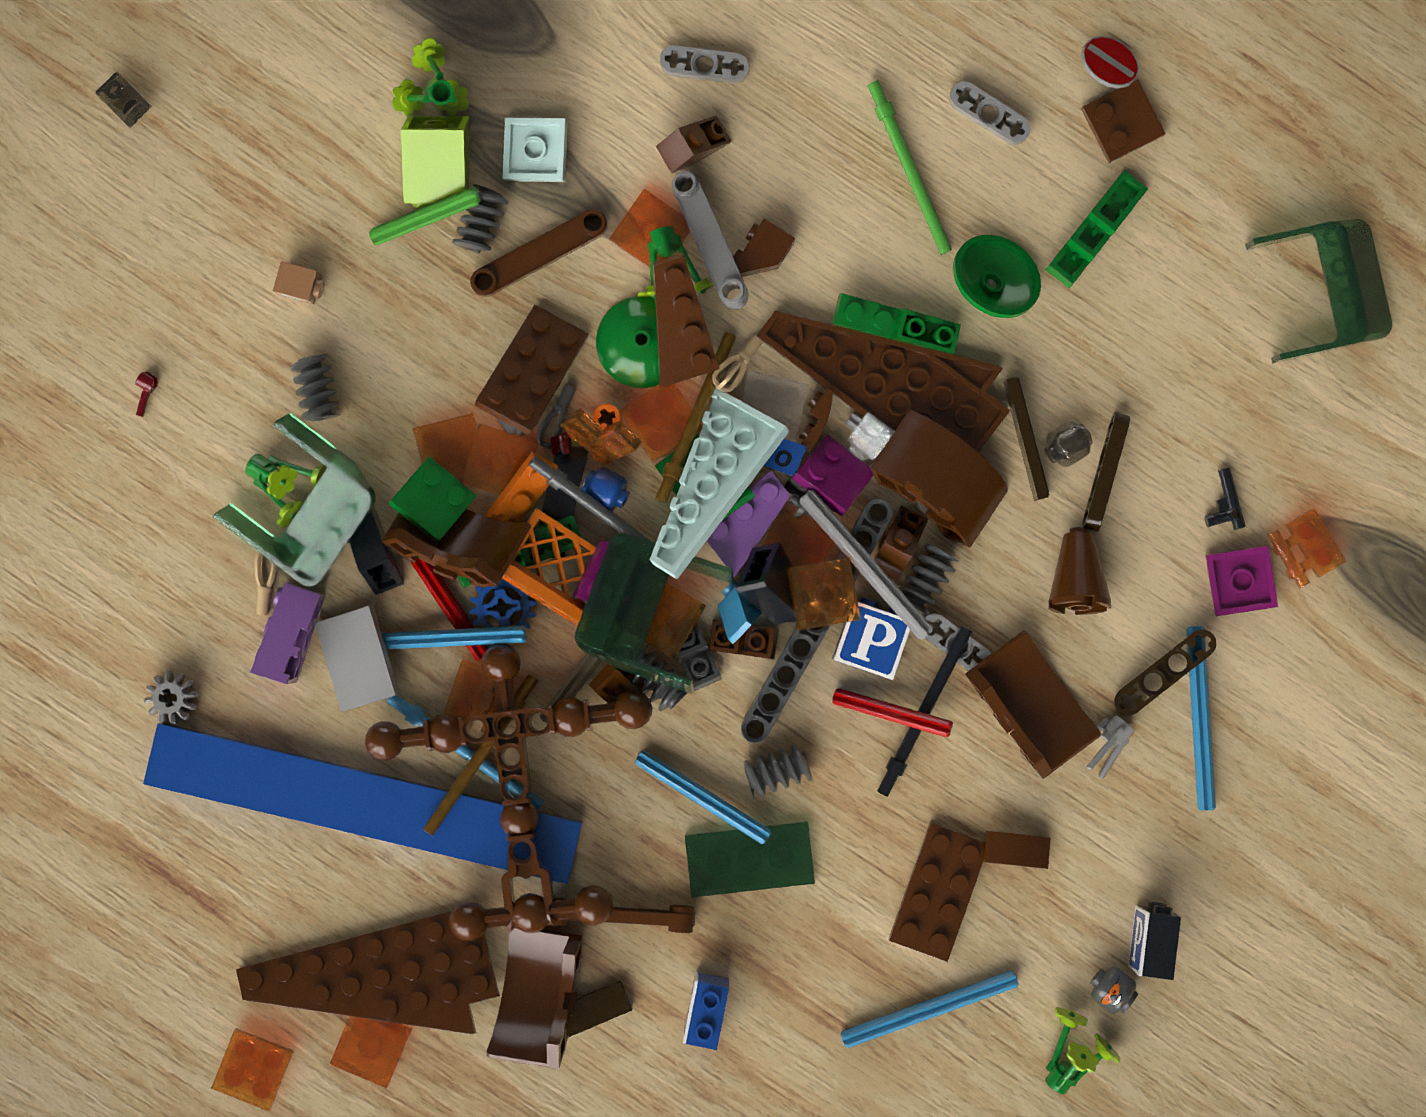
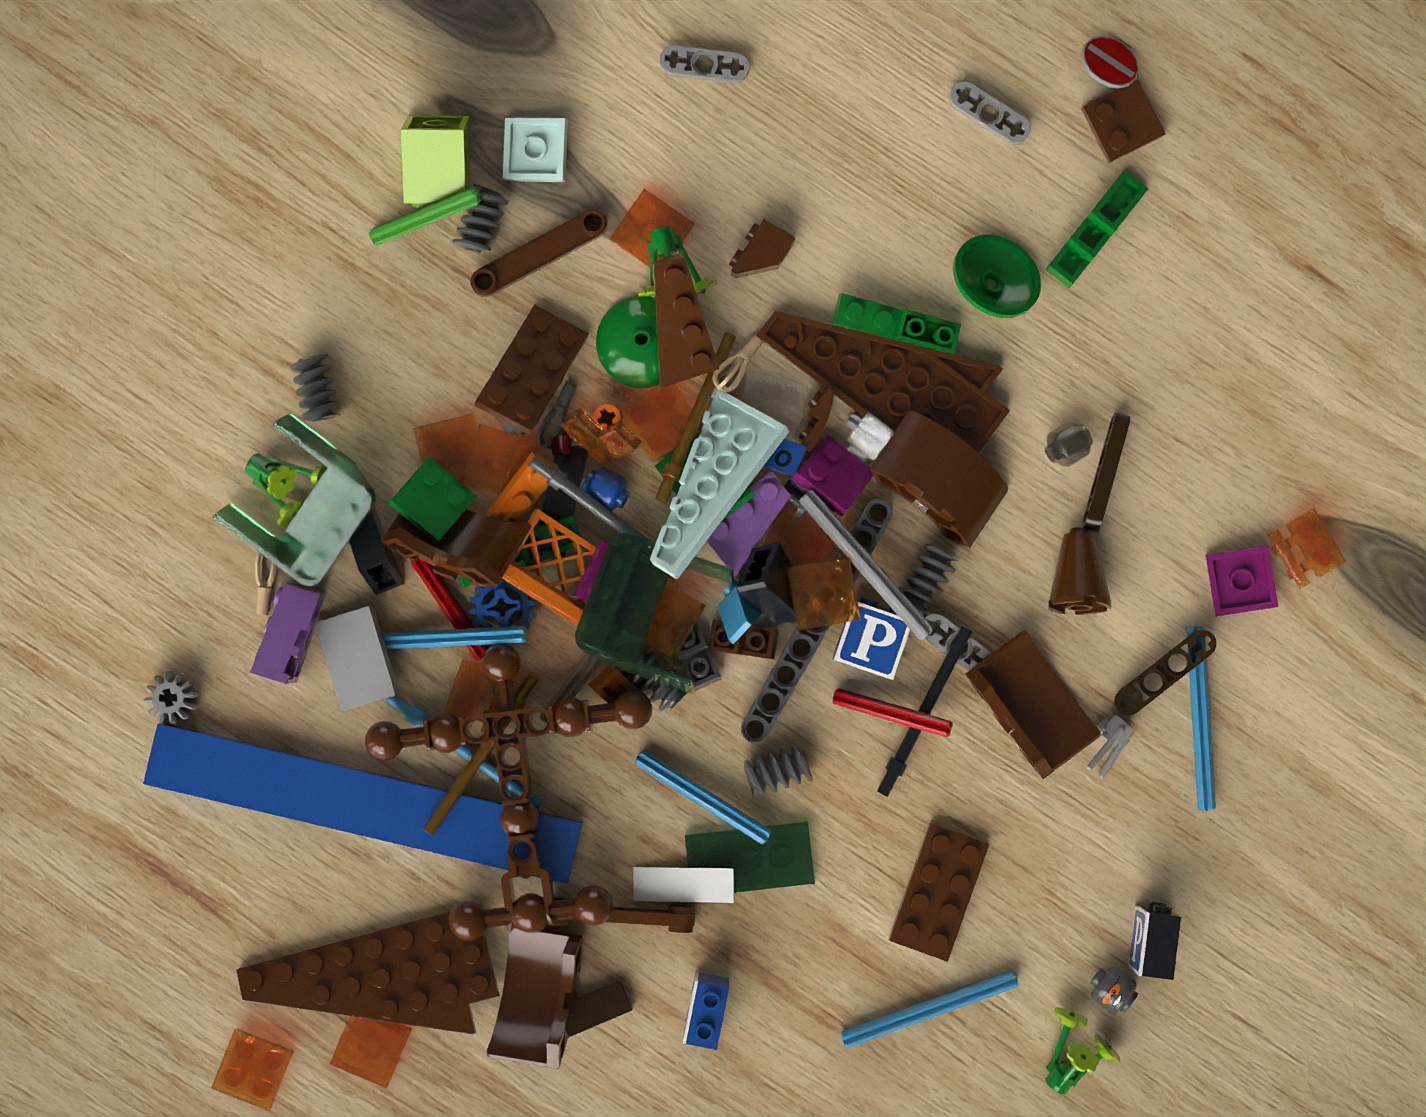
clear smoke bracket [96,72,152,128] -> none
dark red hand [135,371,158,417] -> none
medium nougat brick [273,261,324,305] -> none
lime plant [392,37,469,116] -> none
reddish brown slope [656,116,732,173] -> none
light grey piece [672,171,749,309] -> none
bright green bar [867,80,952,255] -> none
reddish brown slope [874,505,929,581] -> none
reddish brown slope [984,831,1051,869] -> none
dark brown tile [1003,377,1050,501] -> none
black hose [1204,467,1246,530] -> none
clear green windscreen [1245,219,1392,364] -> none
none -> white sticker [633,867,734,903]

